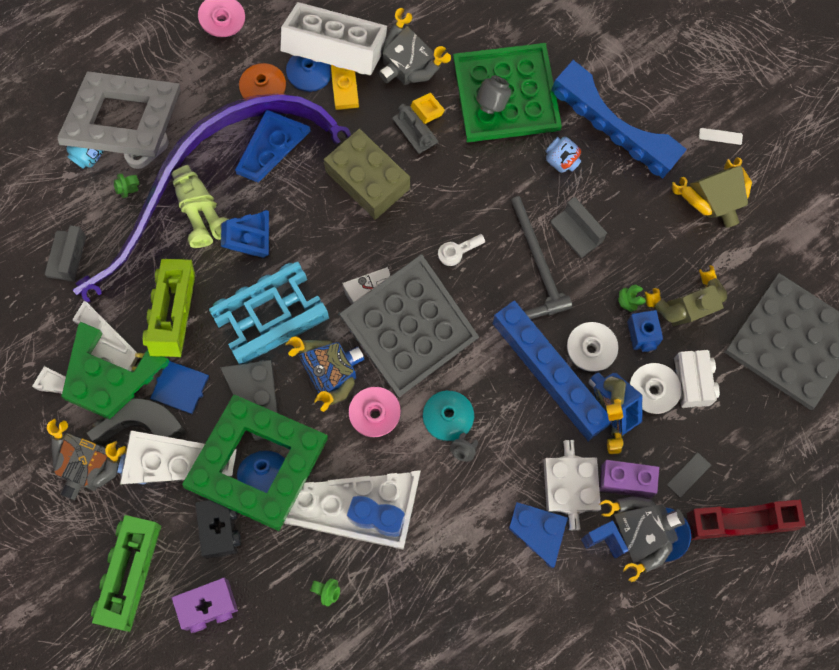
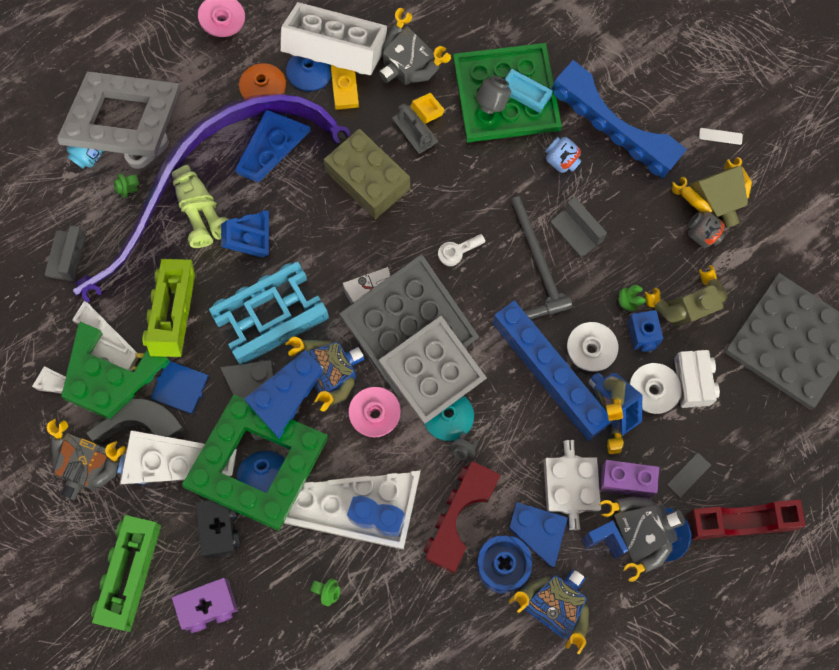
none -> blue wing [245,350,323,439]
none -> light grey plate [378,316,487,425]
none -> dark red arch [423,461,500,574]
none -> blue brick [476,536,532,594]
none -> medium azure tile [505,69,553,113]
none -> torso [509,569,589,654]
none -> dark grey head [687,211,725,248]

